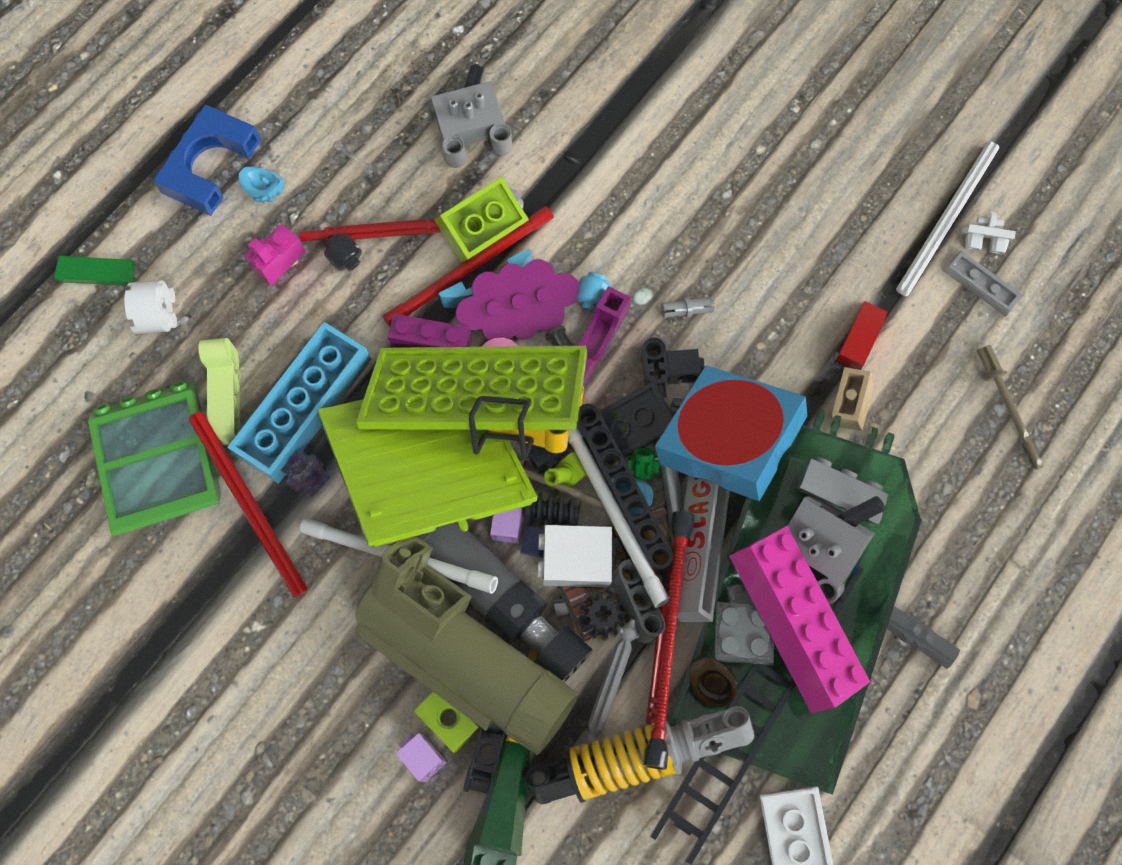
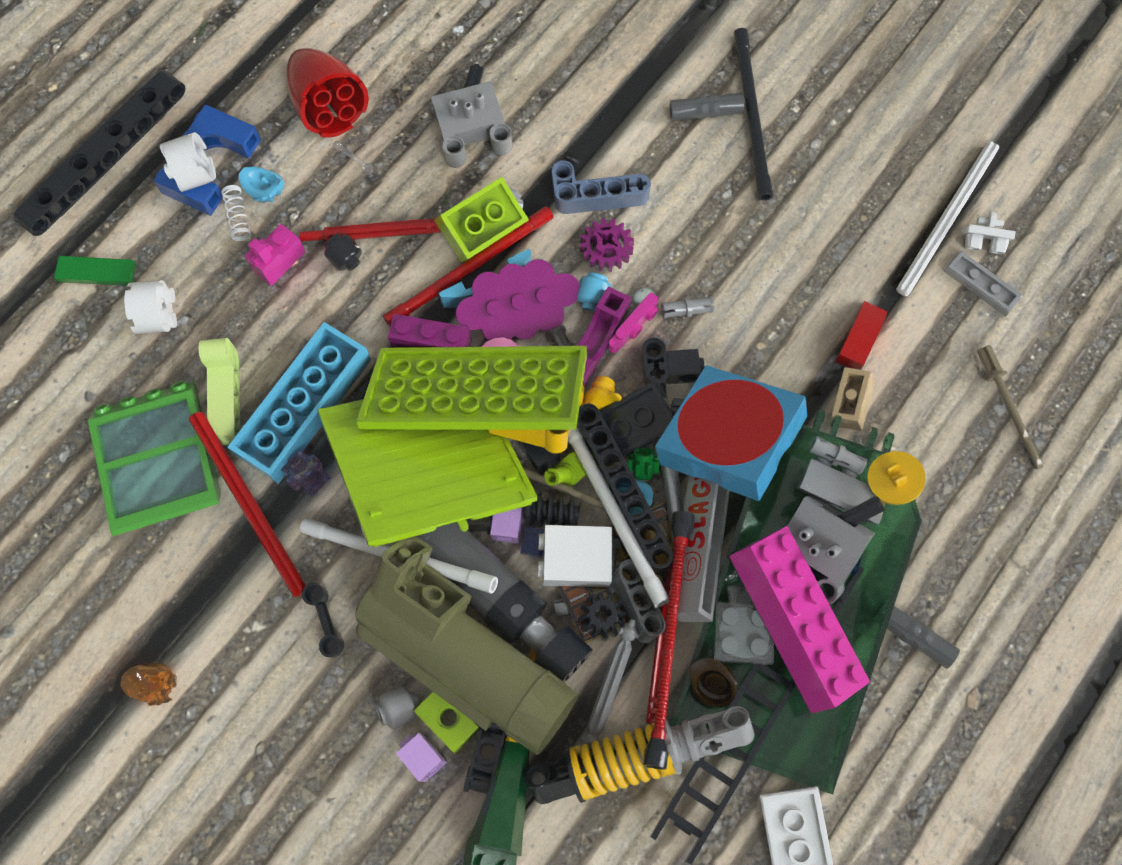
black piece [469,396,534,459] -> none
none -> black beam [13,70,186,236]
none -> clear orange hat [120,663,177,706]
none -> white brick [160,132,216,192]
none -> white piece [221,185,251,241]
none -> red cylinder [286,48,369,138]
none -> black bar [302,583,344,658]
none -> light grey head [375,687,420,729]
none -> clear smoke bush [466,515,493,535]
none -> sand blue beam [552,161,651,214]
none -> magenta gear [580,218,634,272]
none -> yellow animal [583,376,622,417]
none -> dark pink hinge [609,292,659,353]
none -> dark grey axle [669,93,744,121]
none -> black piece [733,28,773,201]
none -> light grey pin [809,436,867,475]
none -> yellow piece [868,451,926,505]

